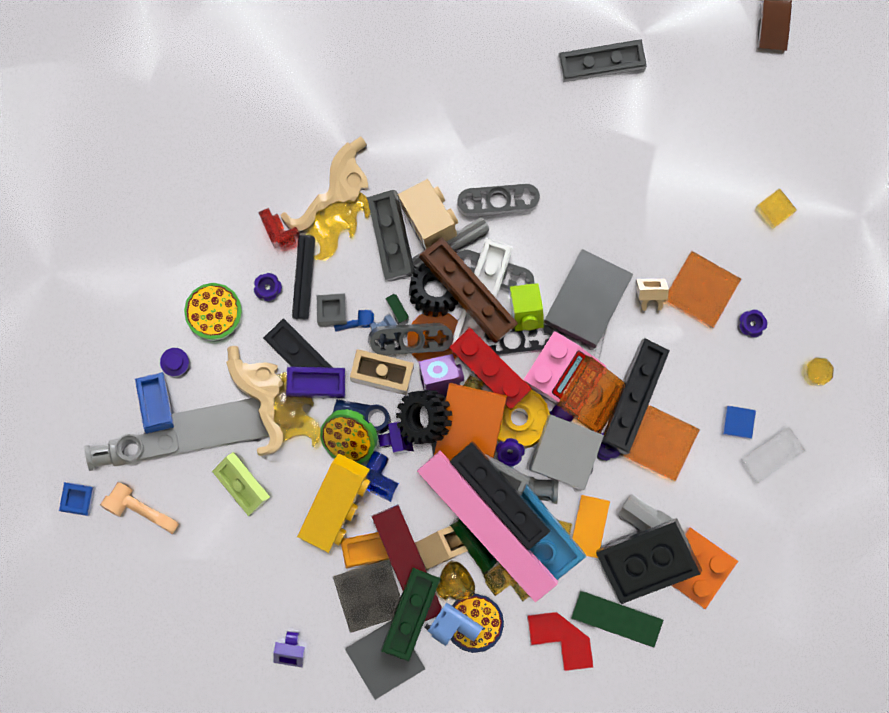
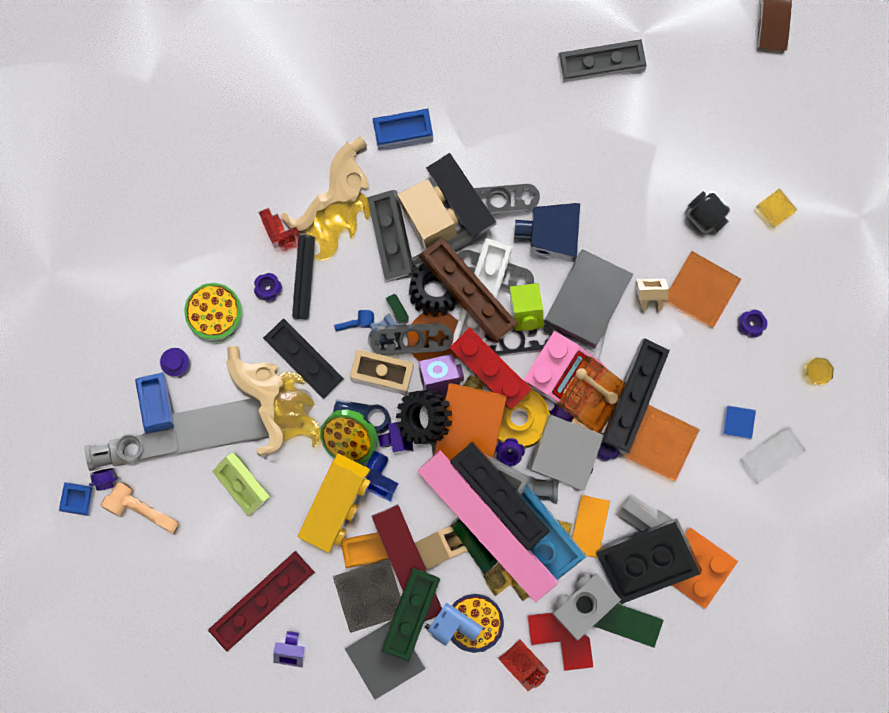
dark purple tile [286,367,345,398] -> none
dark grey plate [316,293,347,326] -> none
clear yellow brick [436,561,475,600] -> none
none -> dark purple plate [89,468,118,491]
none -> dark red tile [208,551,315,652]
none -> blue tile [372,108,433,148]
none -> black tile [426,153,497,240]
none -> clear red bracket [499,639,549,691]
none -> dark blue torso [514,203,580,262]
none -> light grey brick [552,573,621,640]
none -> tan hinge [576,368,618,404]
none -> black head [687,190,730,233]

